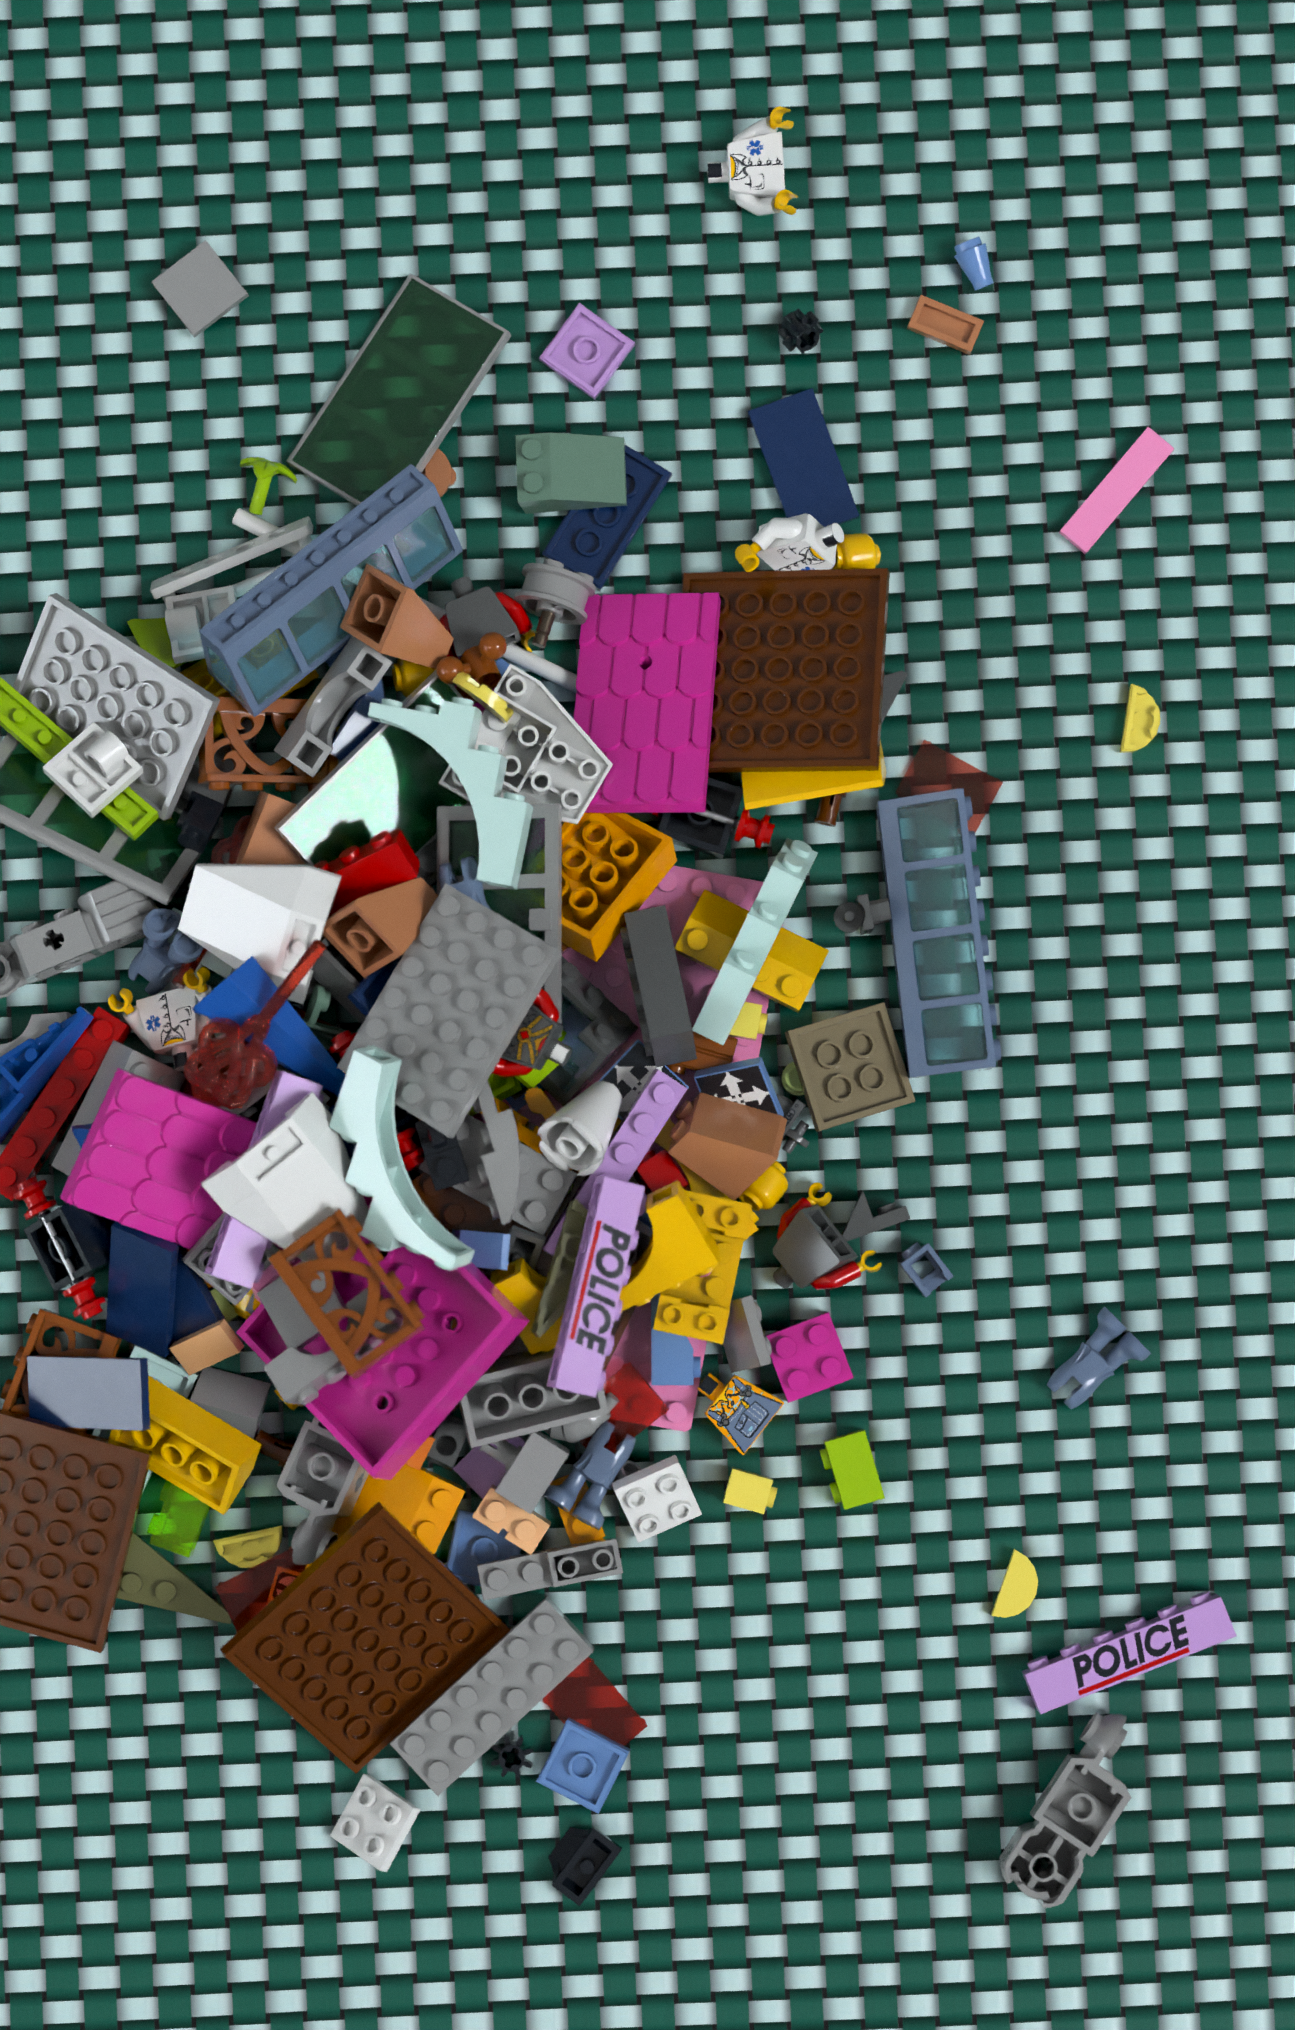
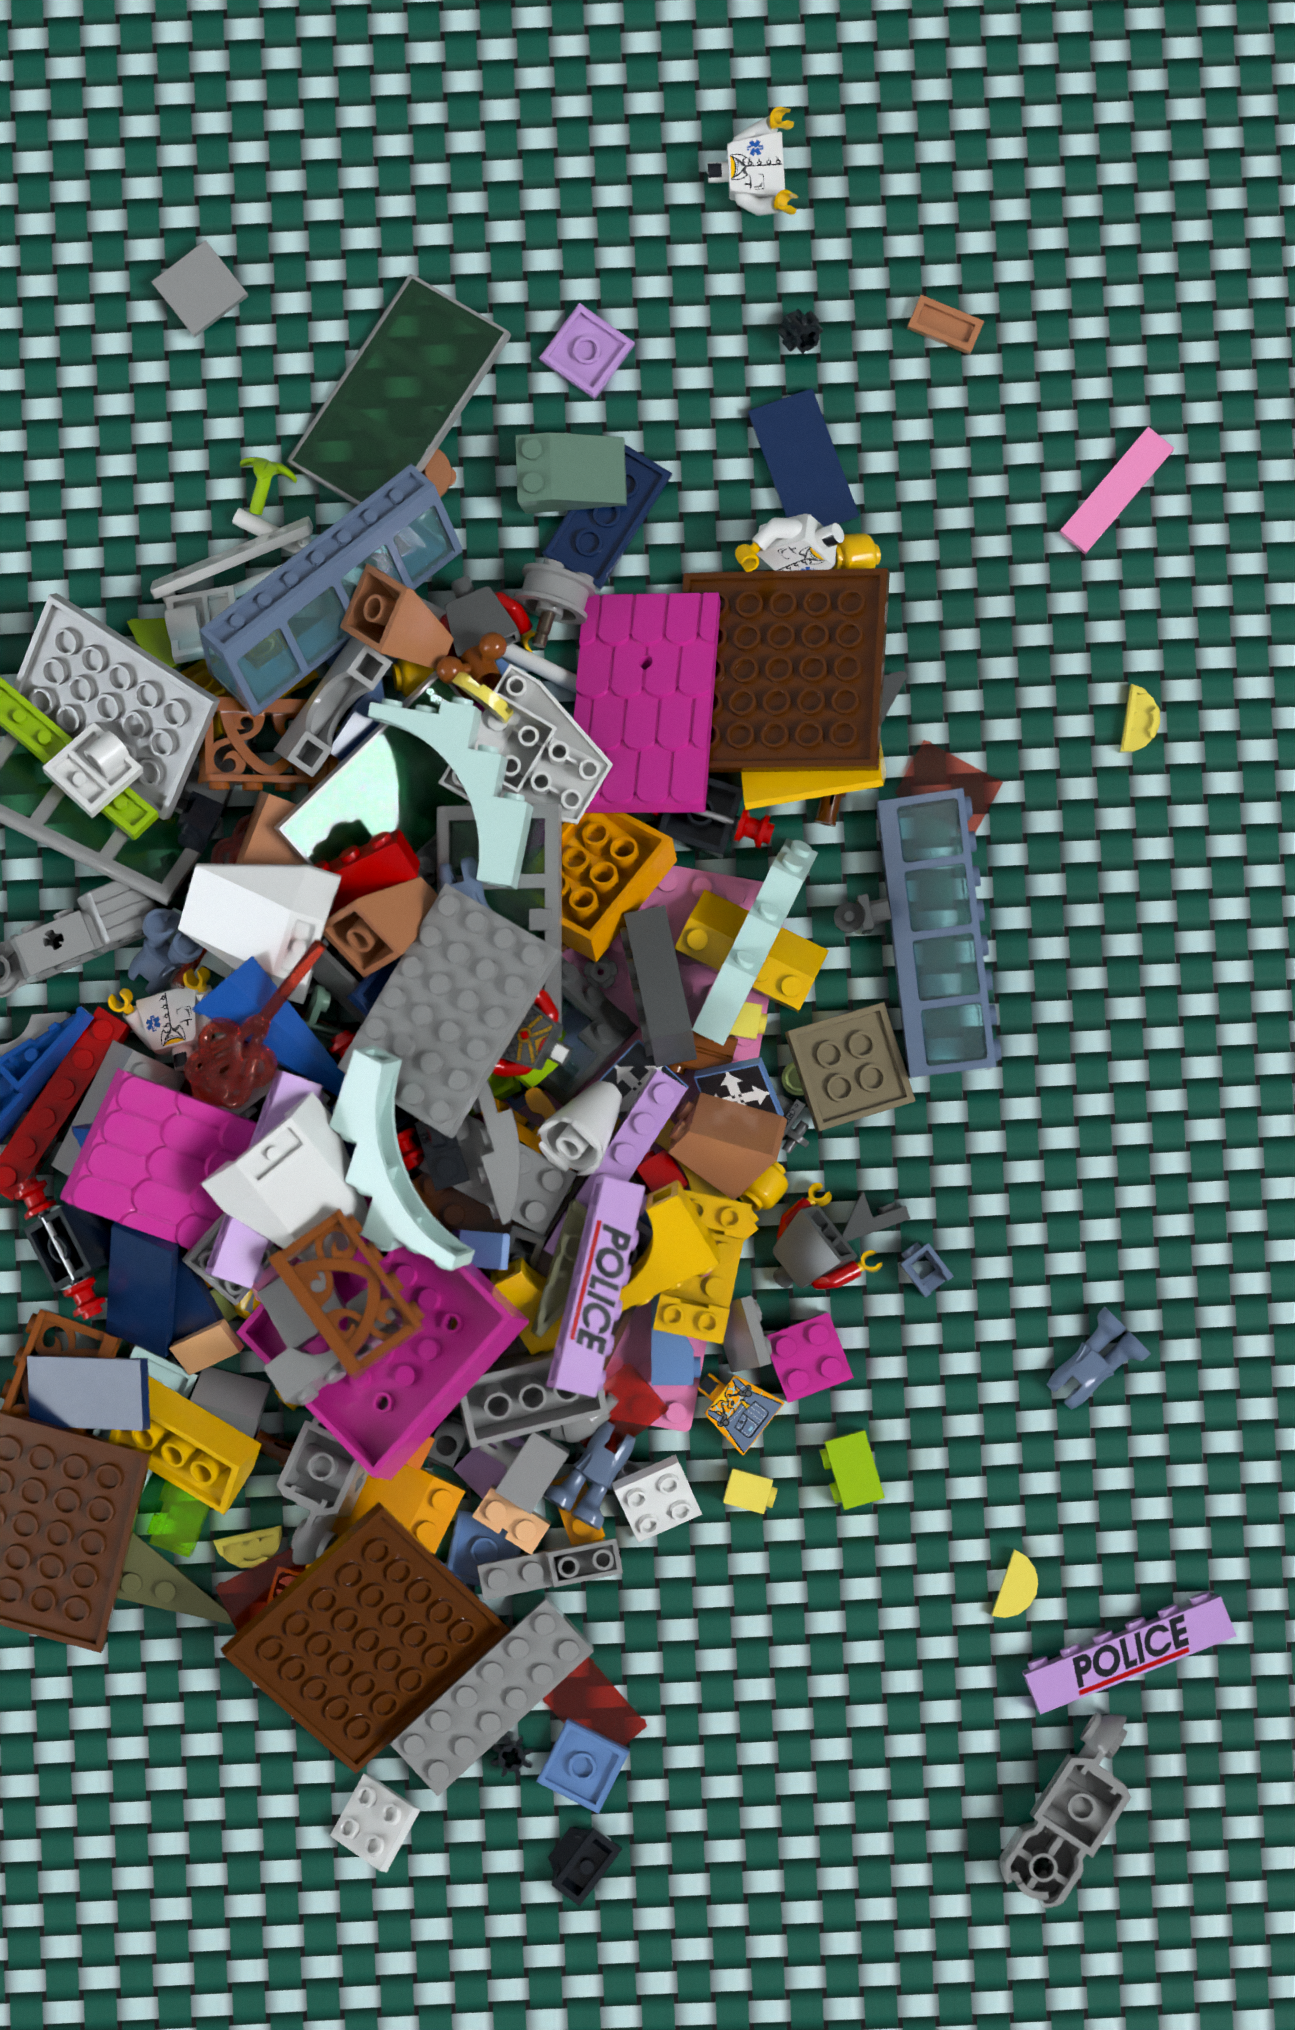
medium blue cone [954,236,994,291] -> none
none -> light grey plate [584,955,618,989]

